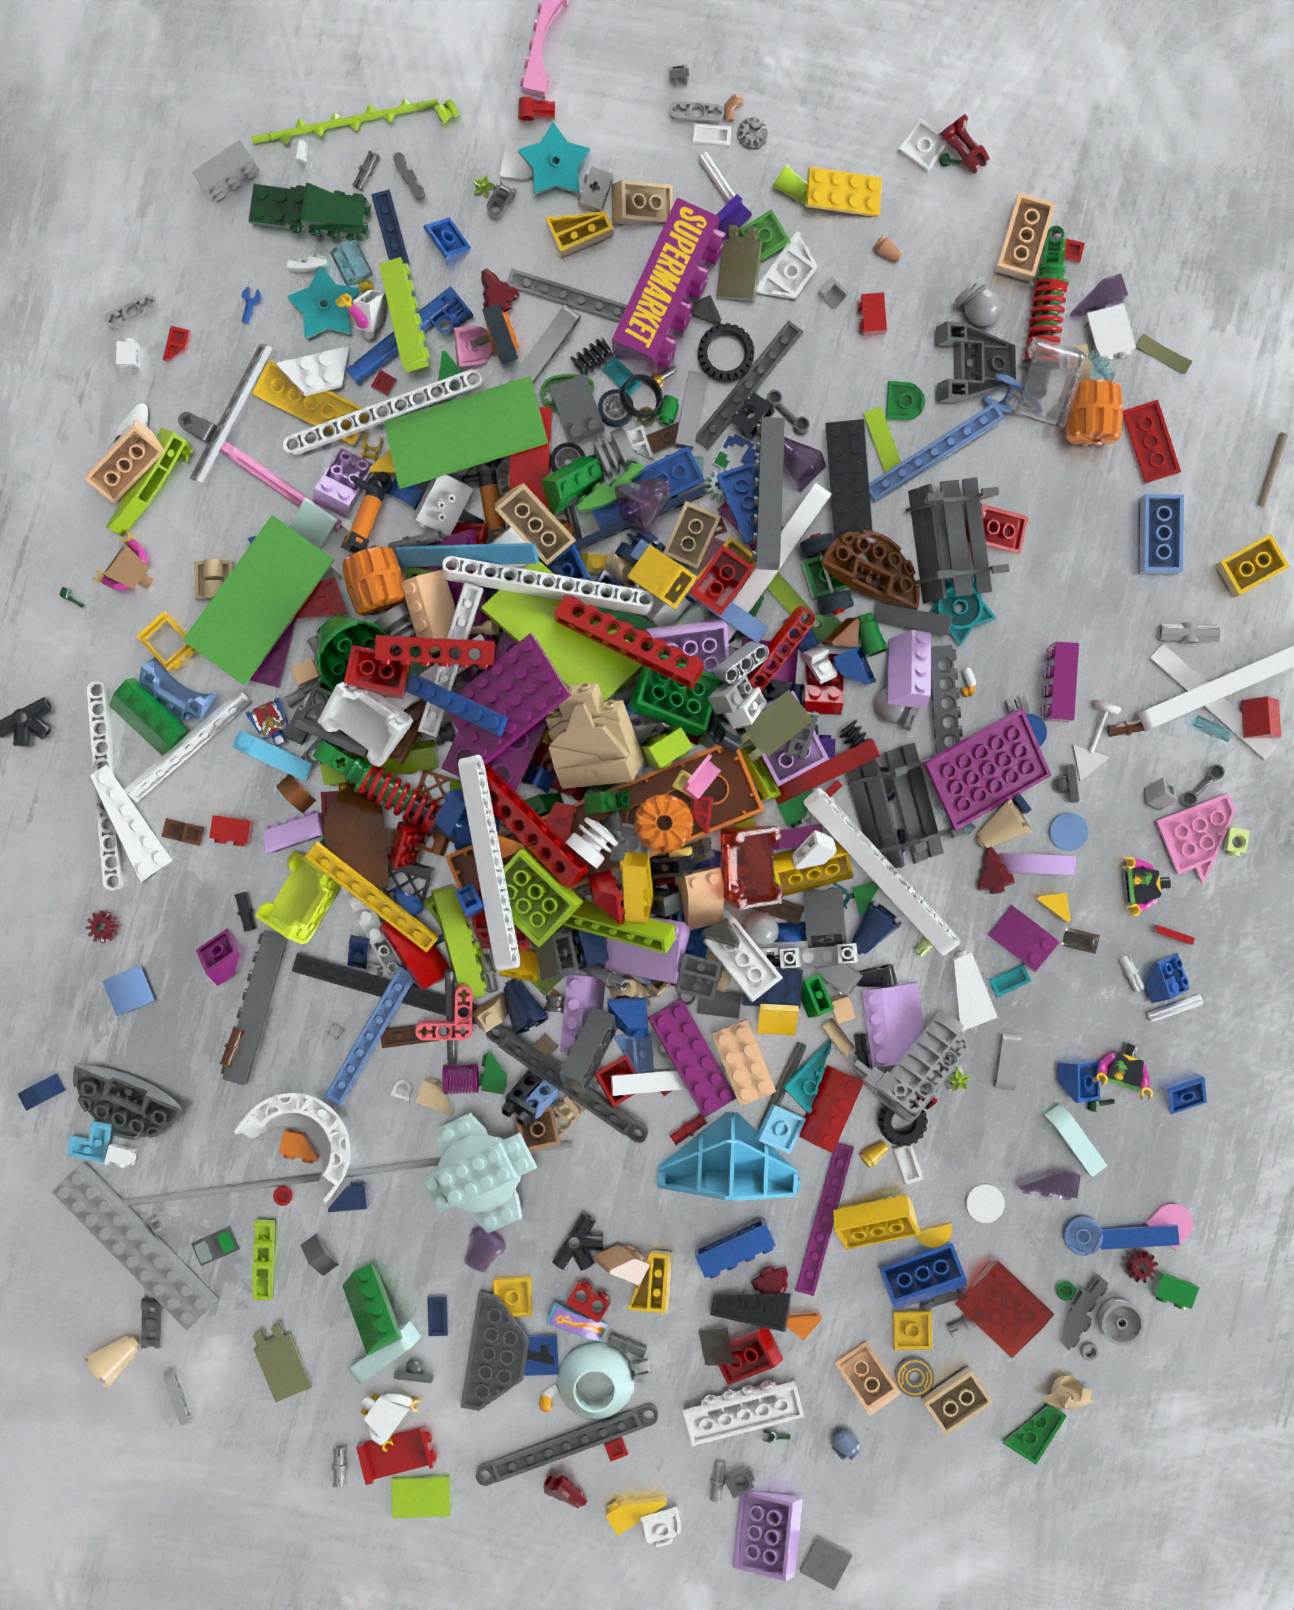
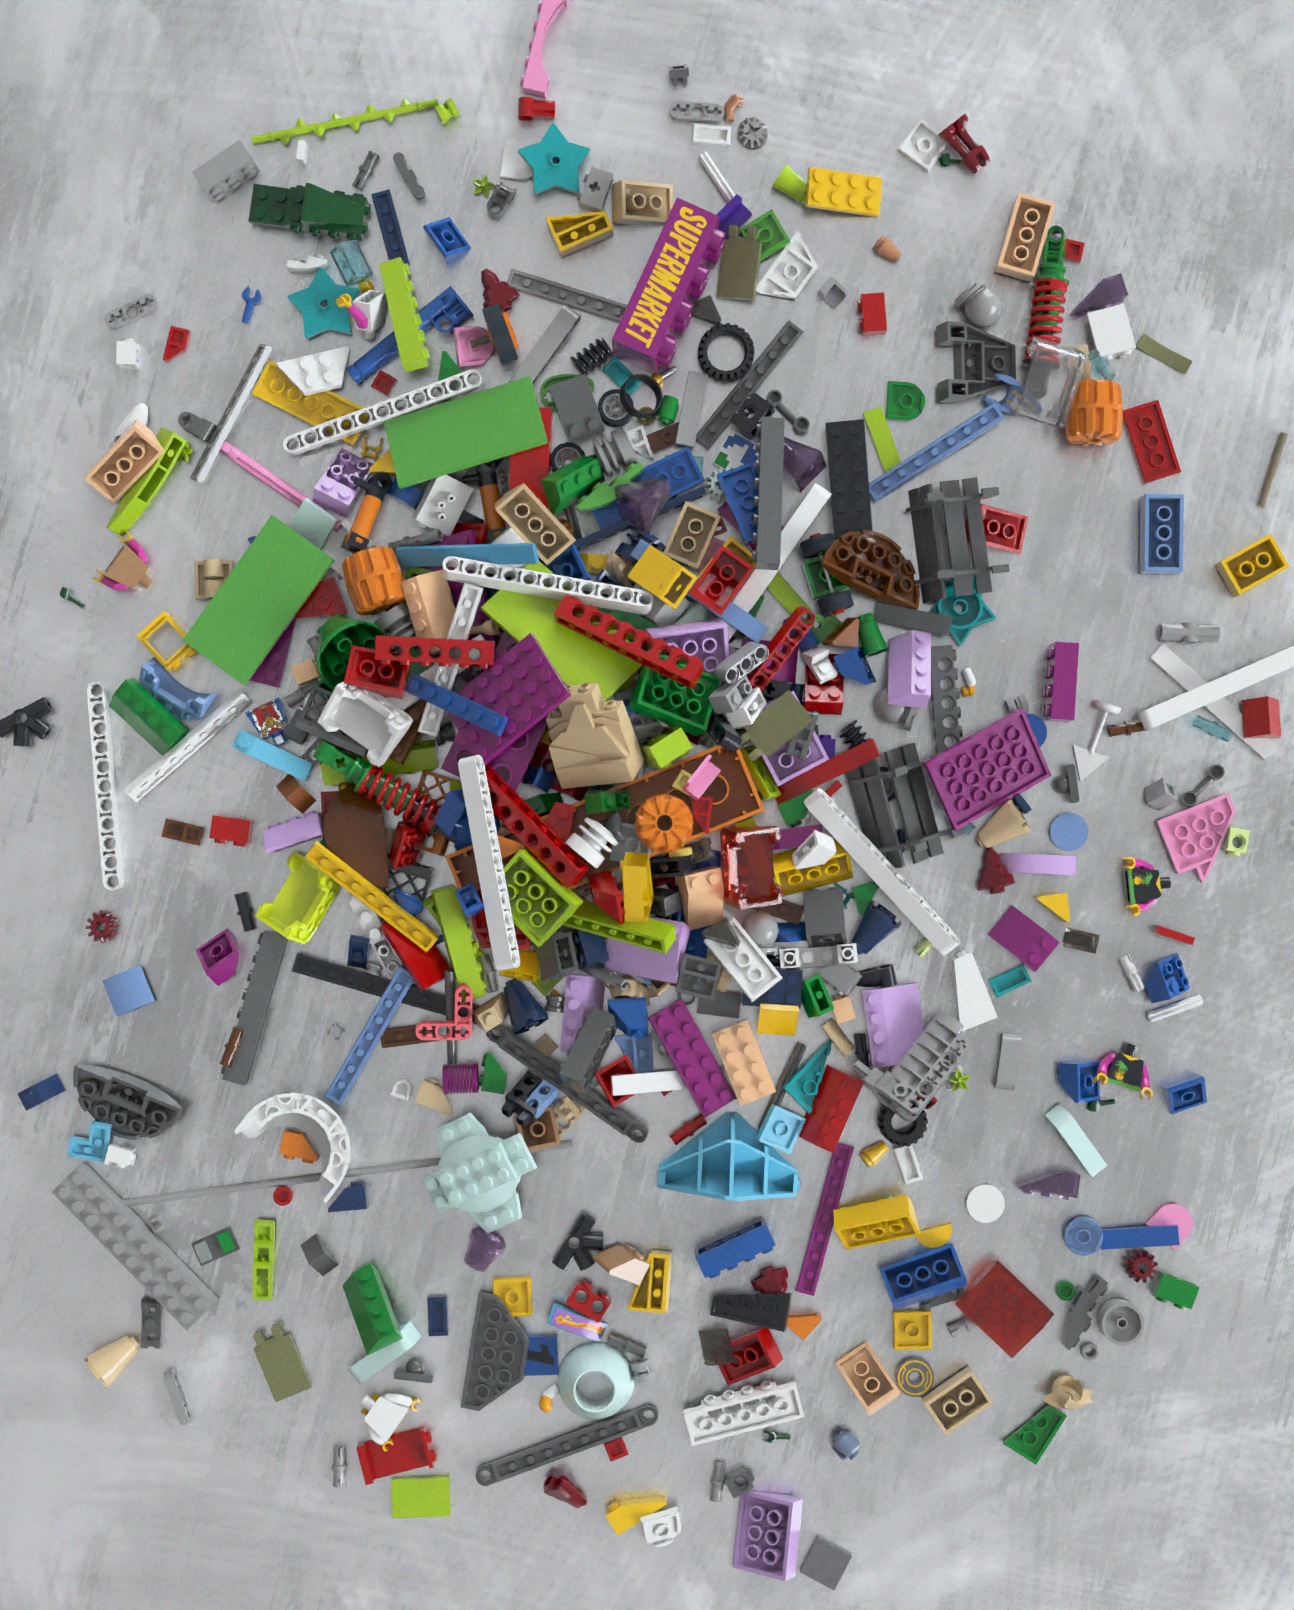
white wing [89,765,172,882] -> none

